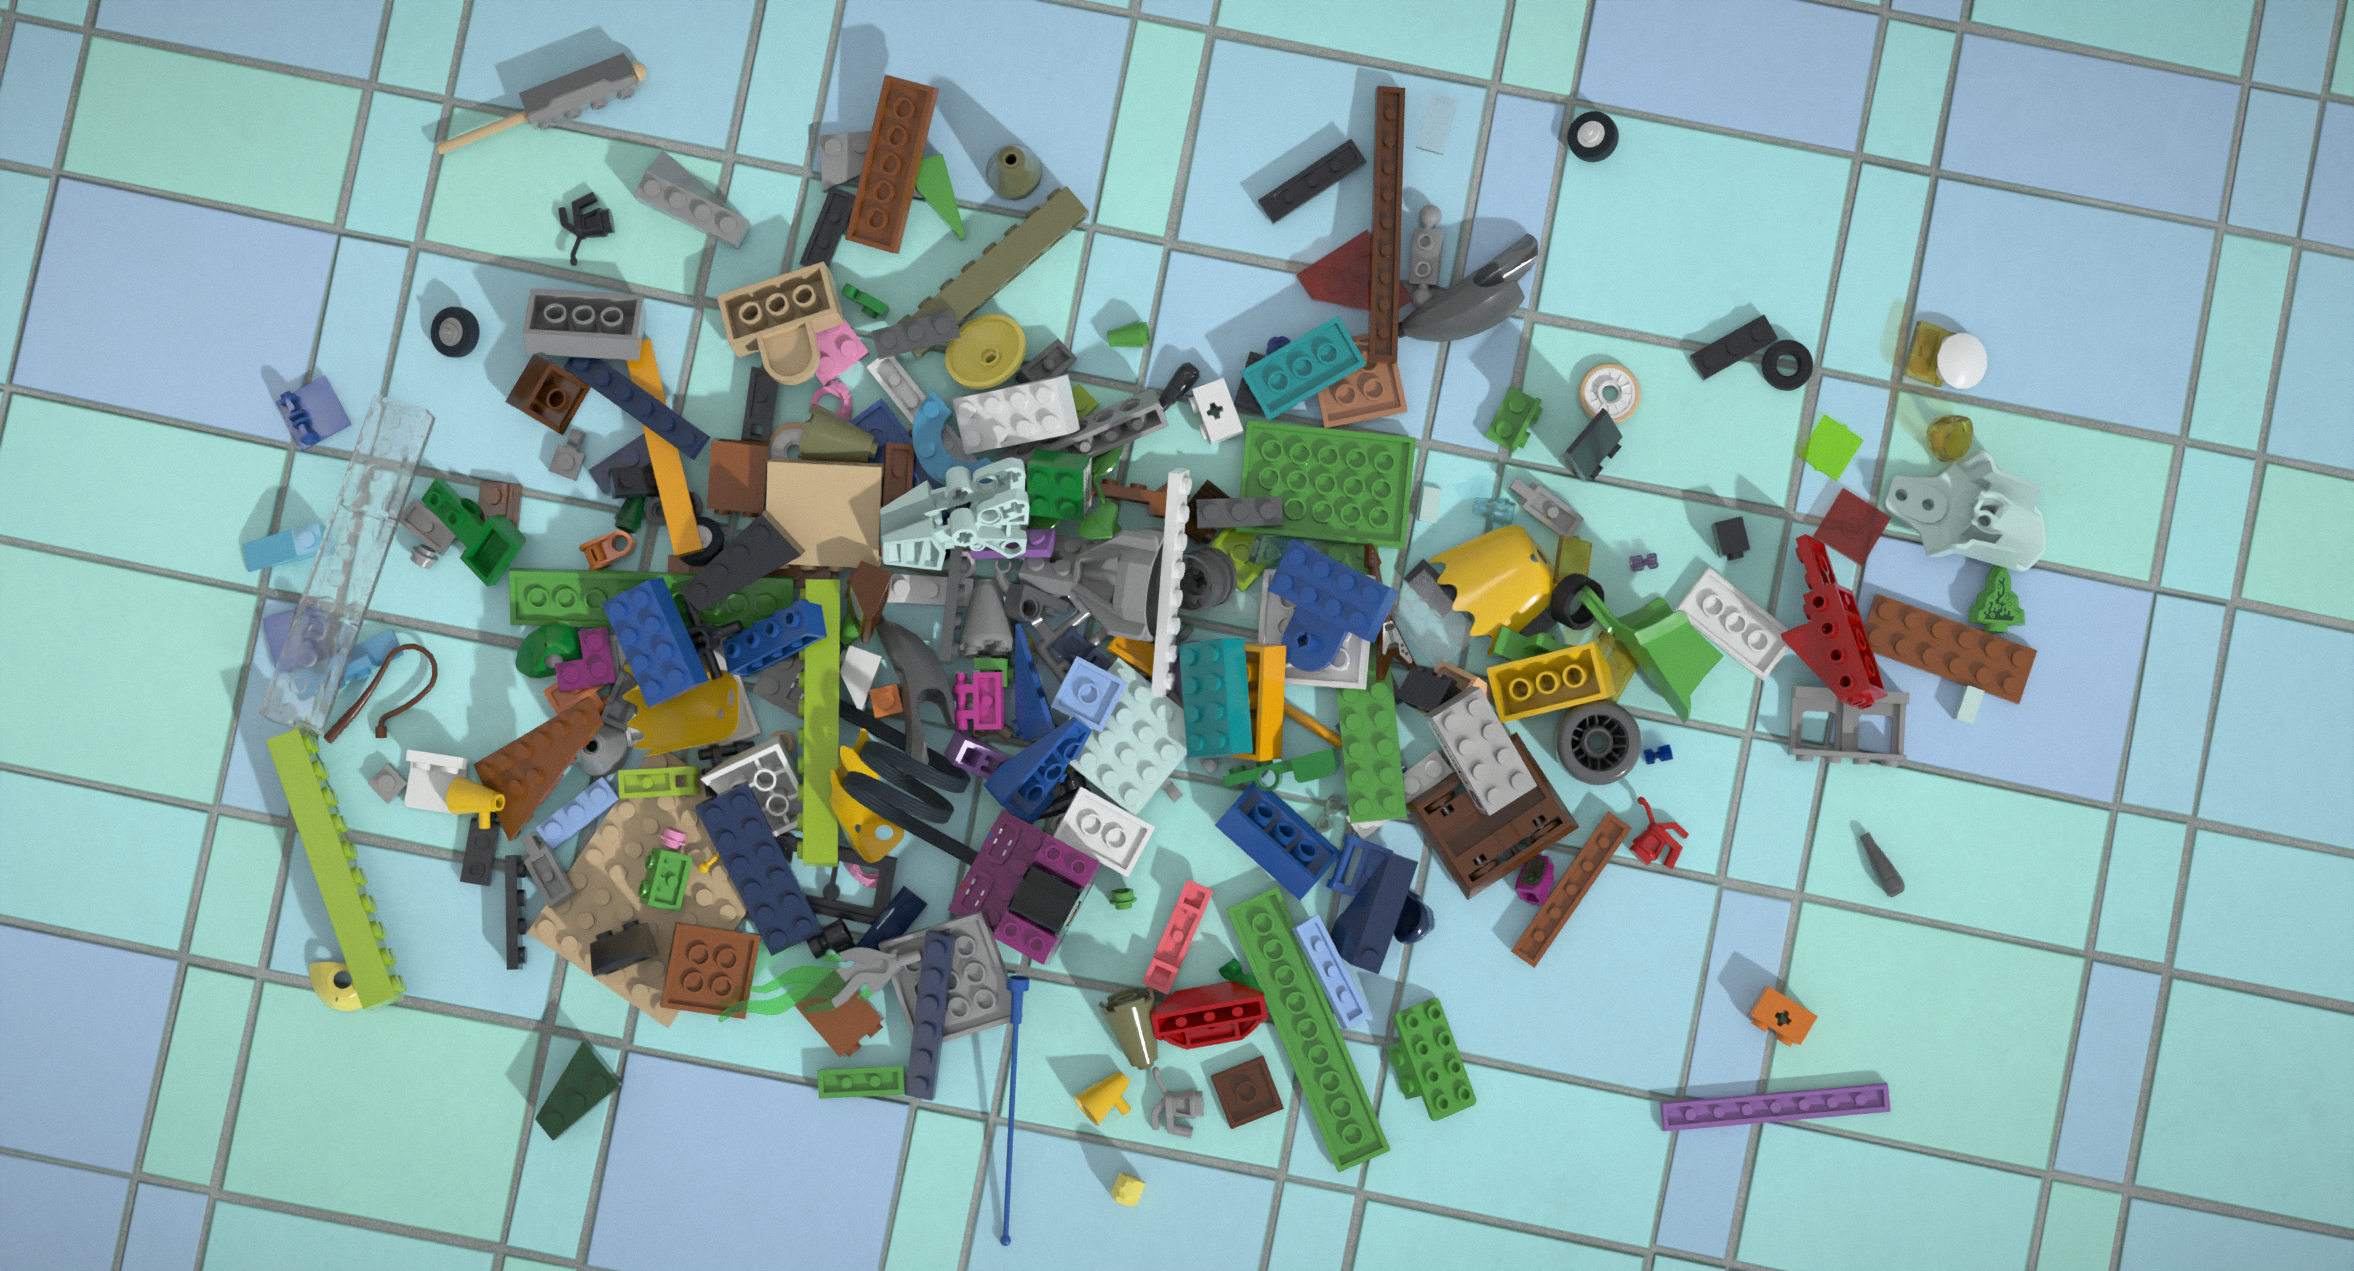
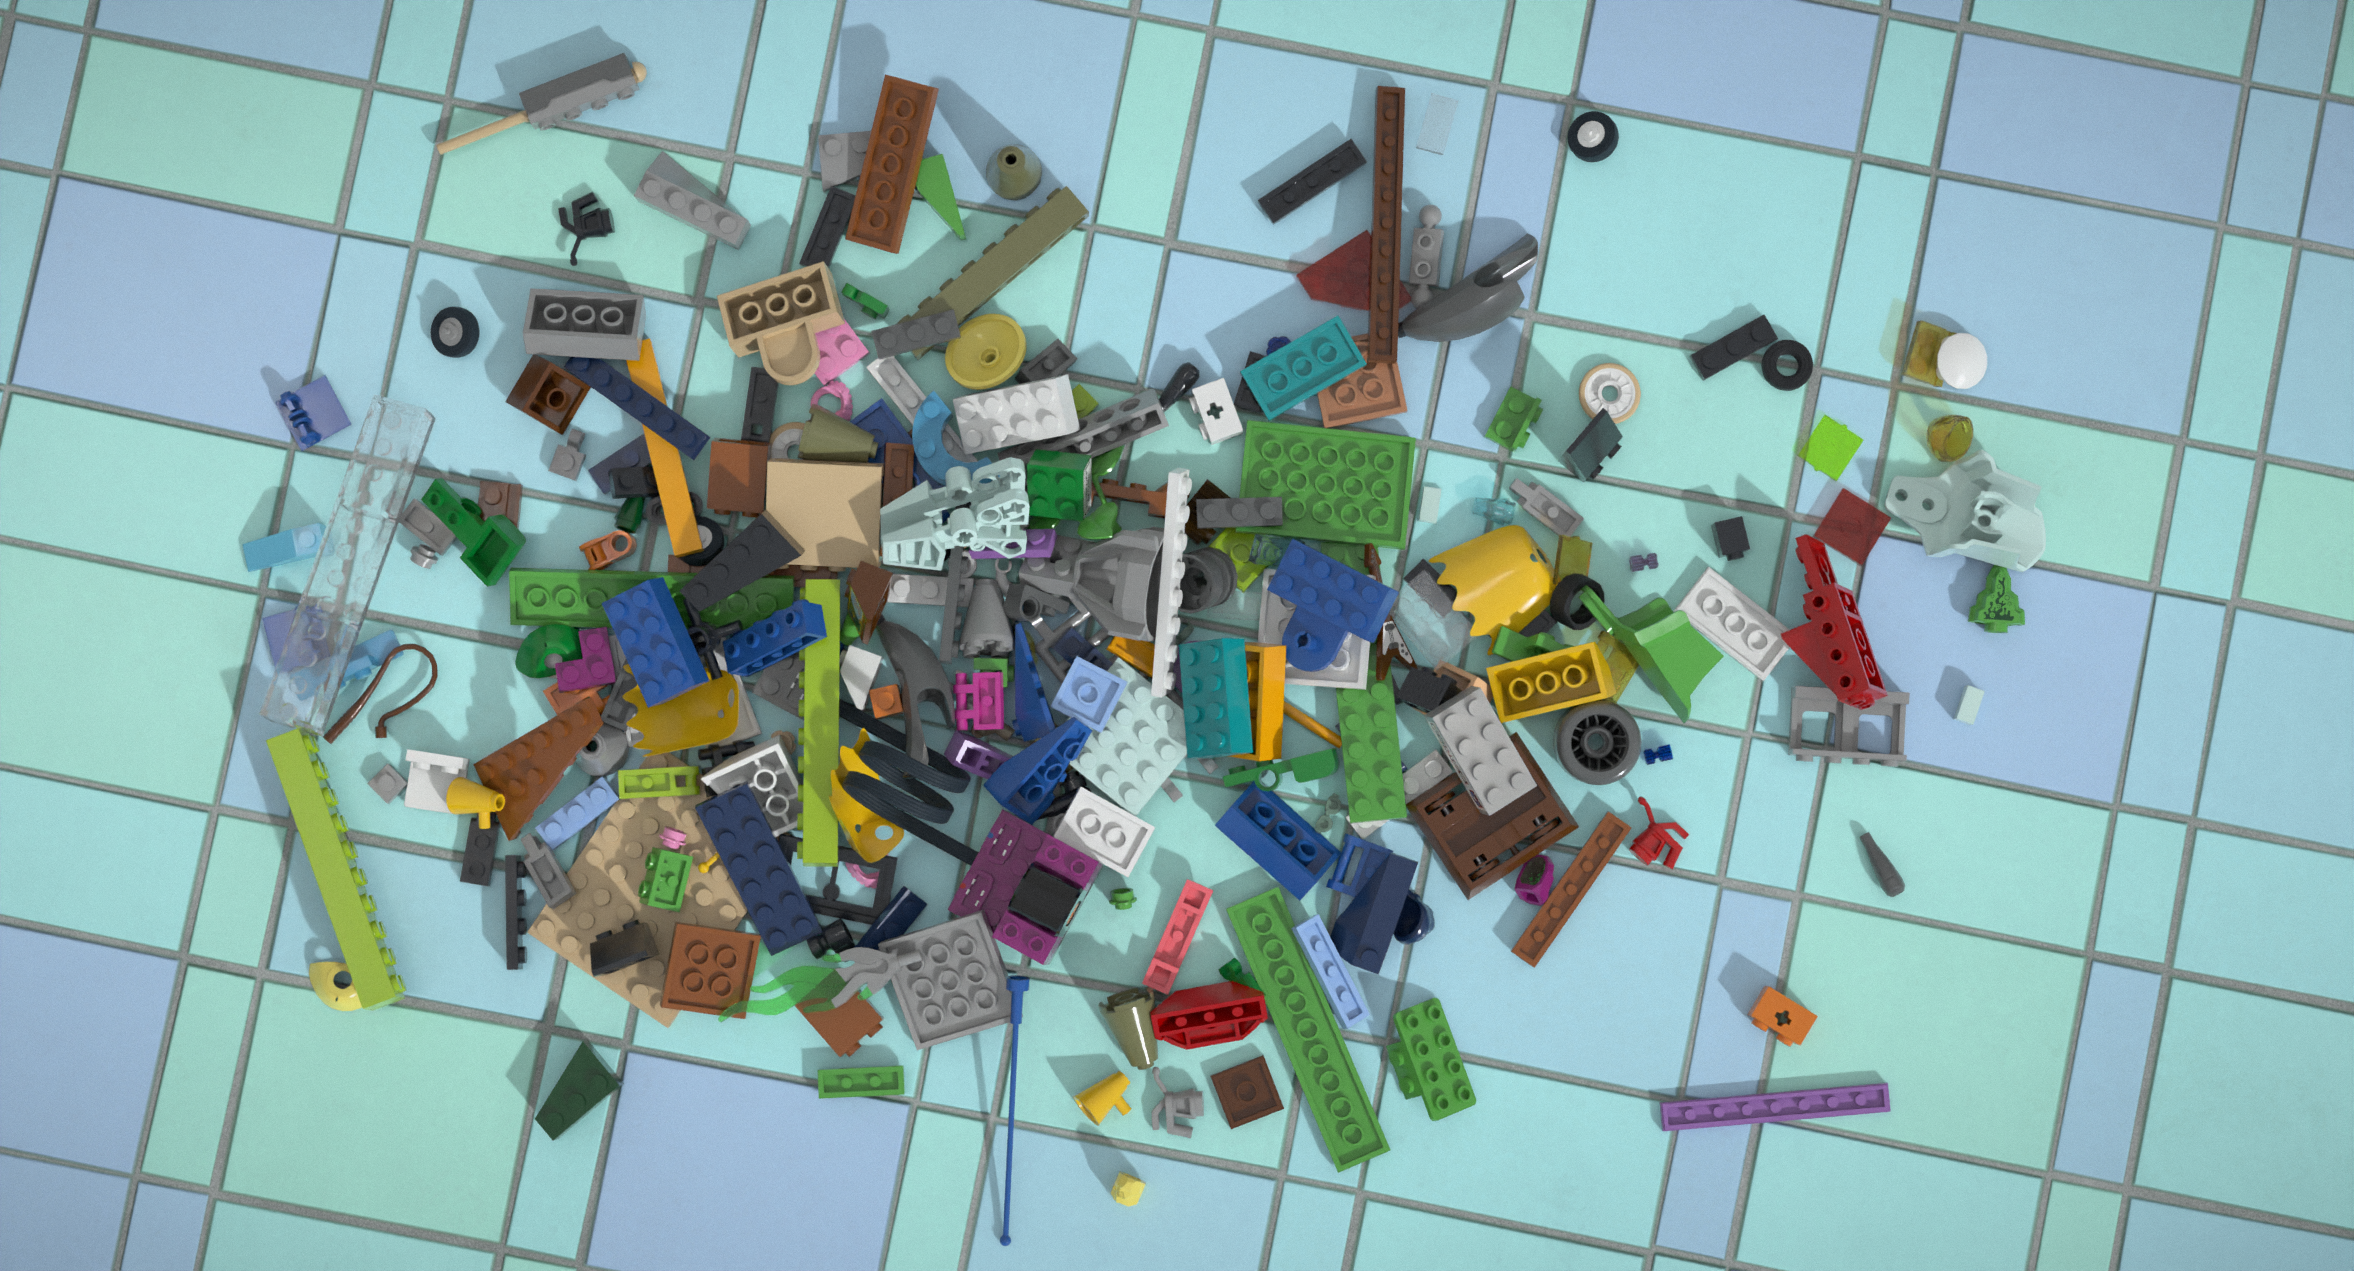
dark blue plate [905,929,956,1101] -> none
bright green cone [1107,320,1150,348] -> none
dark orange plate [1864,594,2037,704] -> none

